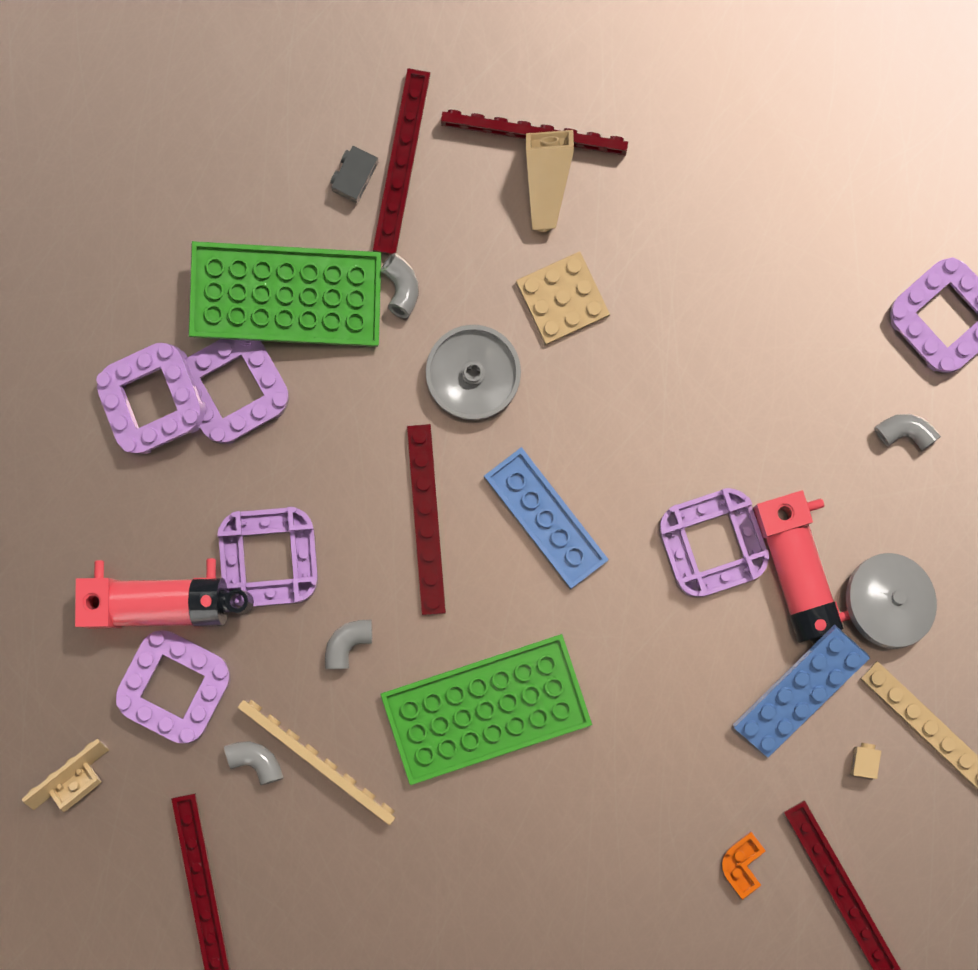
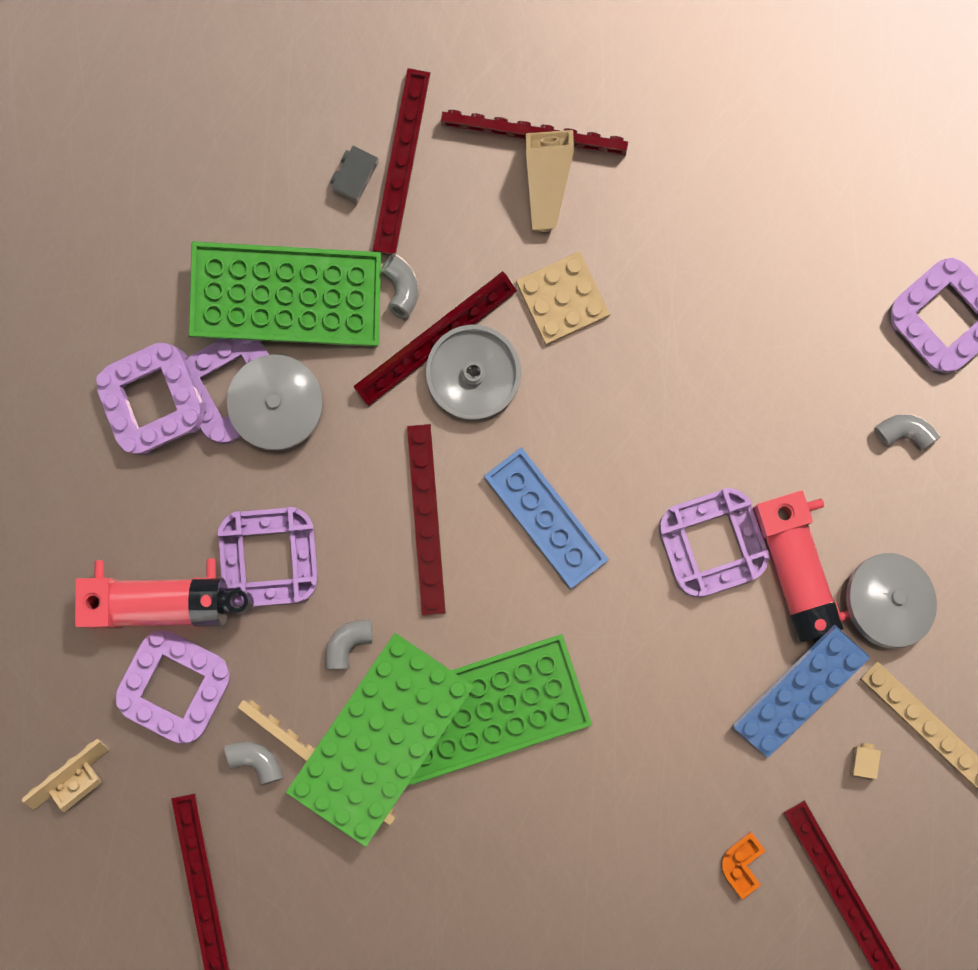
none -> light grey dish [227,355,323,450]
none -> bright green plate [286,633,474,847]
none -> dark red plate [353,271,517,406]

